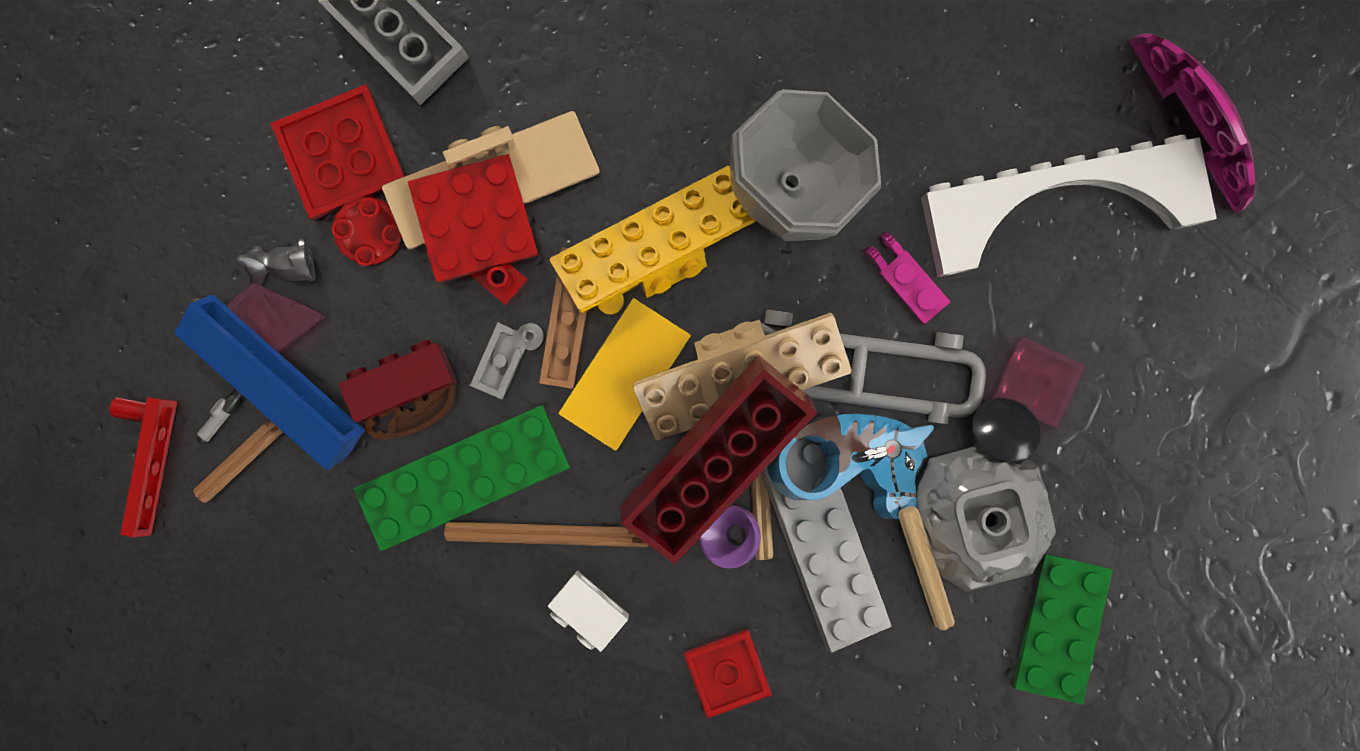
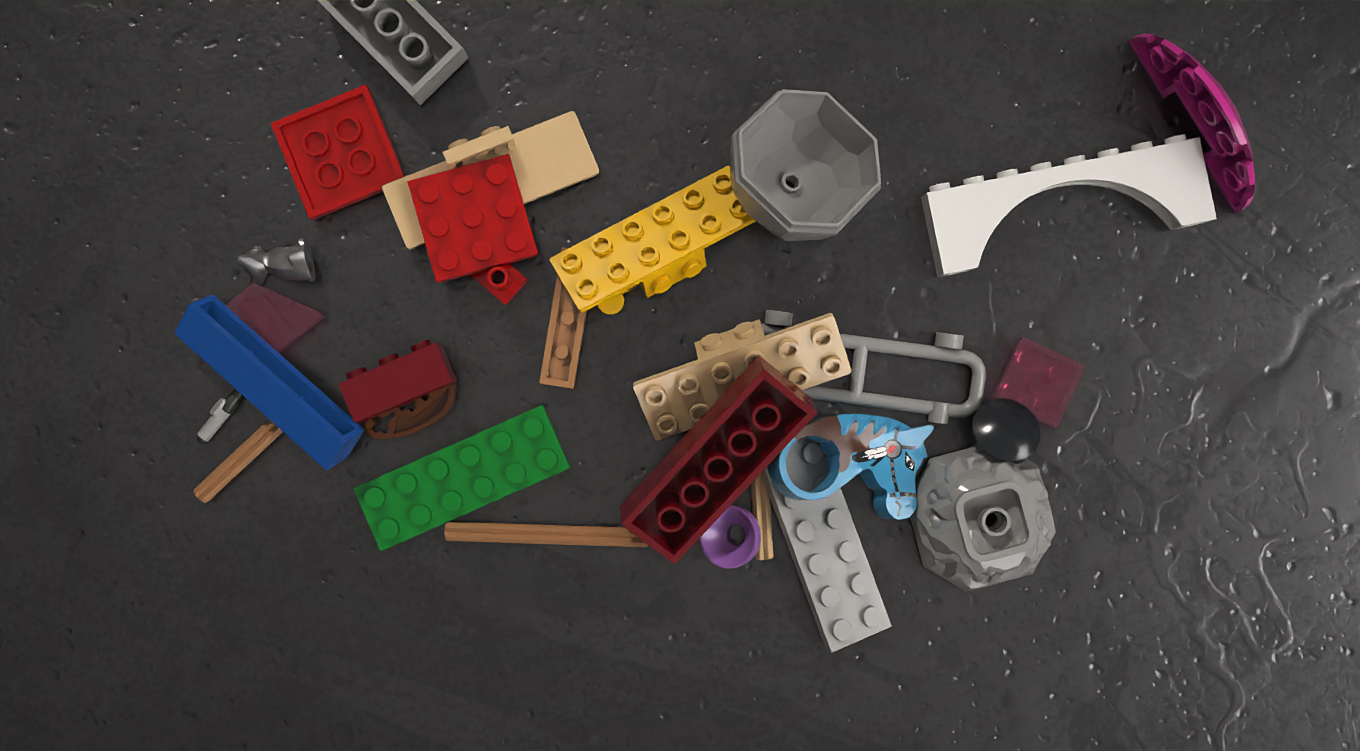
red piece [109,397,177,537] -> none
red dish [332,197,402,266] -> none
light grey hinge [470,322,544,400] -> none
white brick [548,570,629,652] -> none
yellow tile [558,298,691,451] -> none
red tile [684,628,772,719] -> none
dark pink hinge [864,231,950,325] -> none
tan axle [898,506,955,630] -> none
green plate [1012,553,1113,705] -> none

